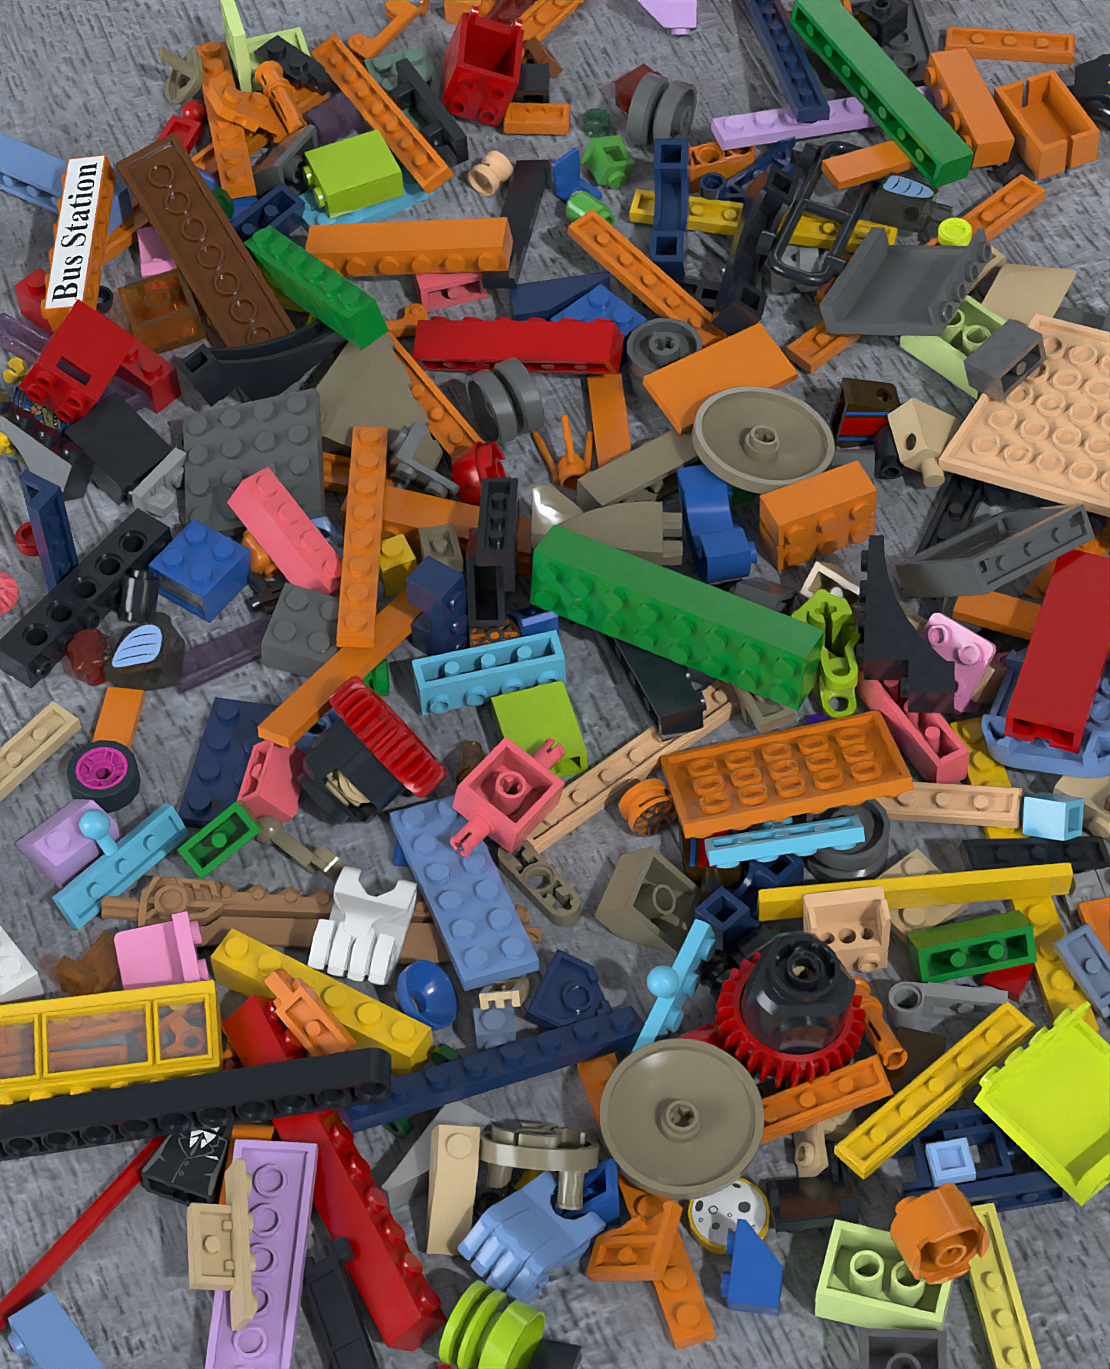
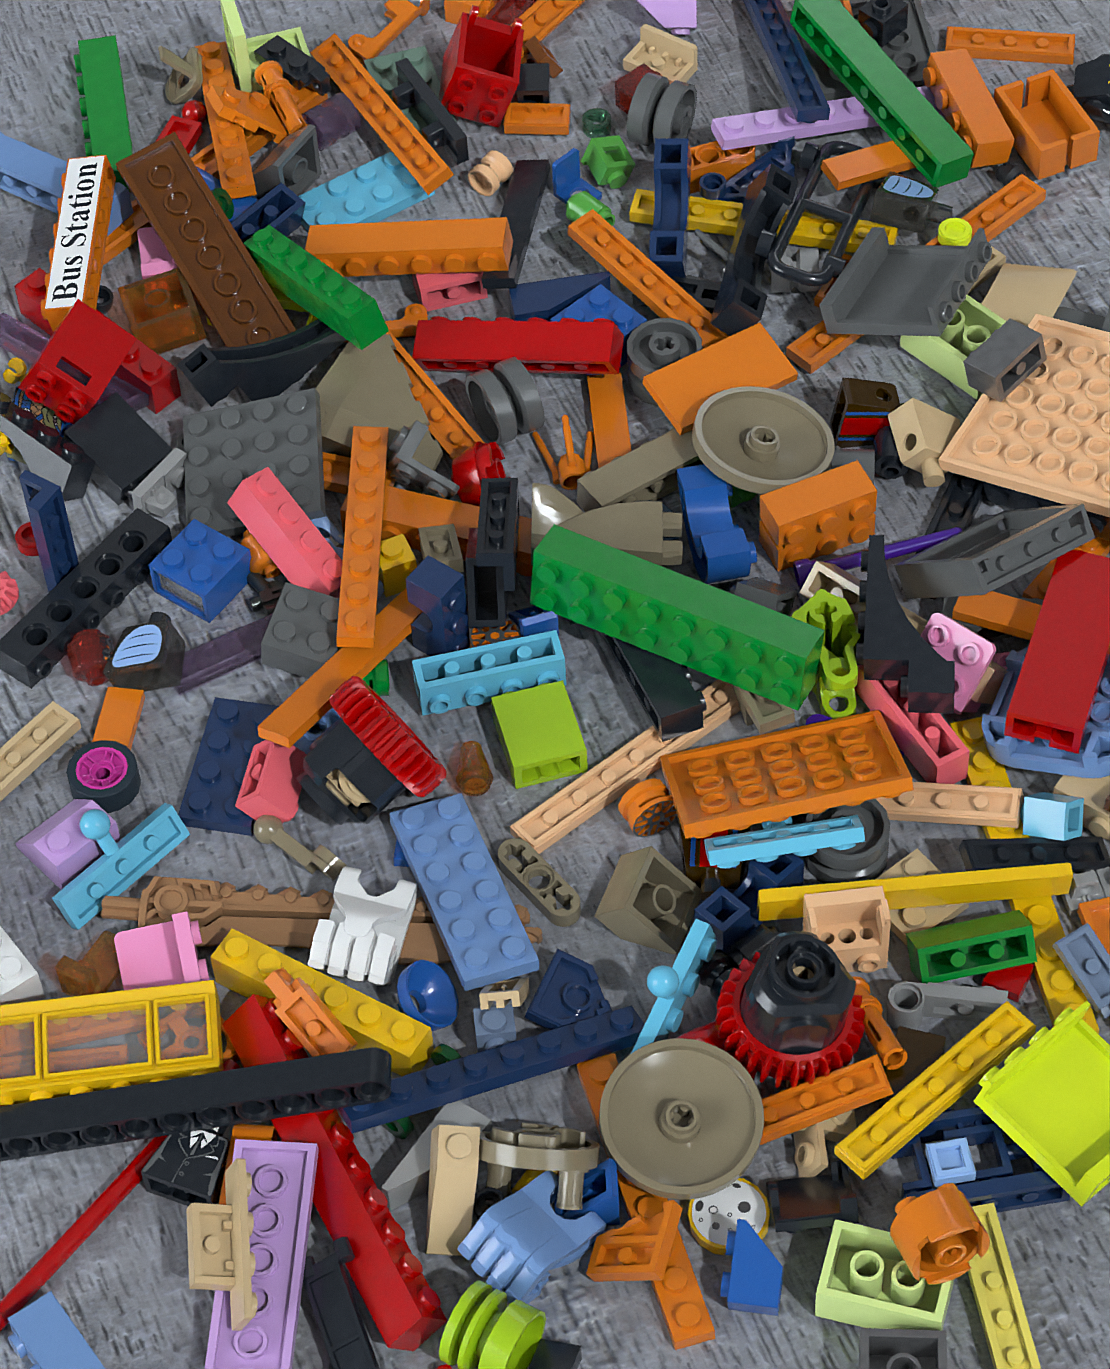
black brick [120,568,160,622] -> none
green brick [177,799,266,879] -> none
lime brick [302,129,404,219] -> none
coral brick [450,737,565,857] -> none
none -> green brick [74,35,133,193]
none -> tan bracket [623,24,698,84]
none -> dark purple piece [793,527,963,590]

